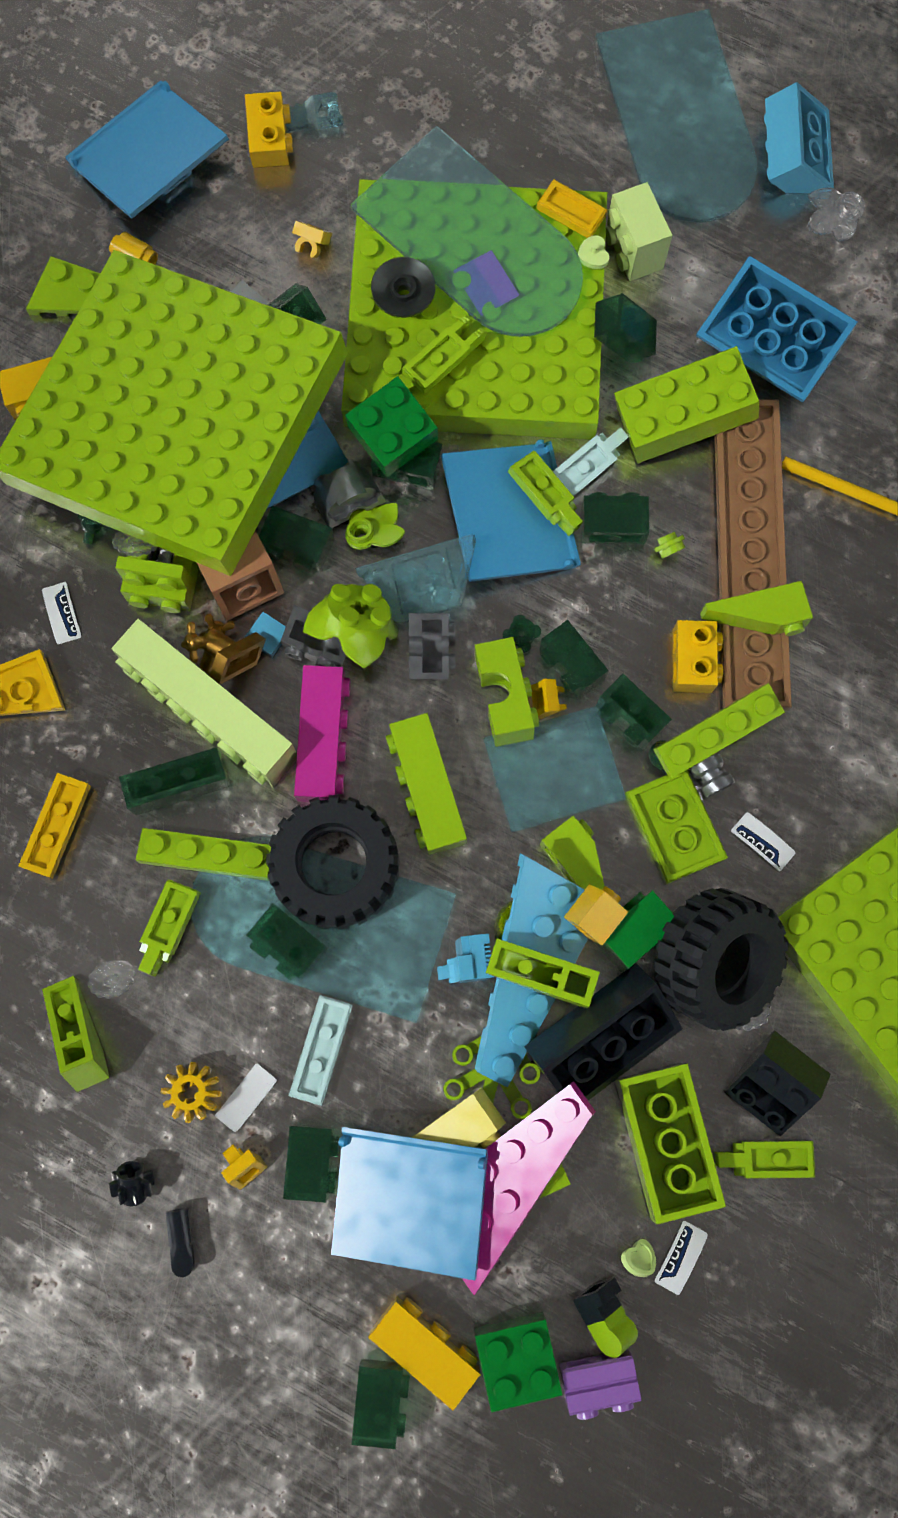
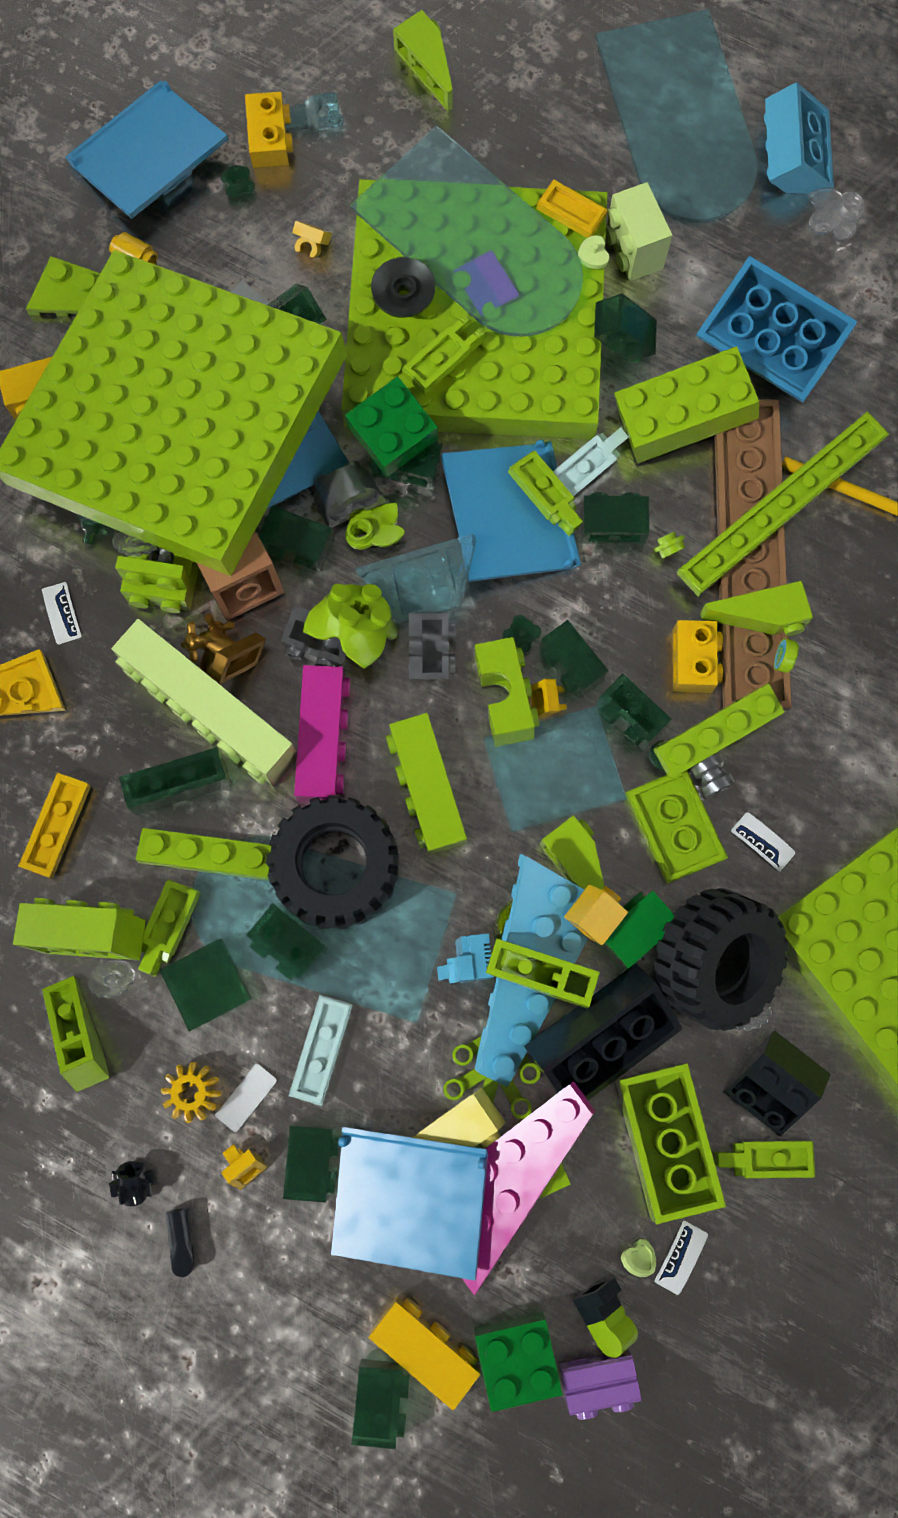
medium azure tile [244,612,286,658] -> none
none -> lime brick [13,898,146,961]
none -> clear green tile [159,938,252,1032]
none -> clear green plate [221,165,255,199]
none -> lime slope [393,10,453,112]
none -> lime tile [677,411,889,597]
none -> lime tile [774,638,799,673]

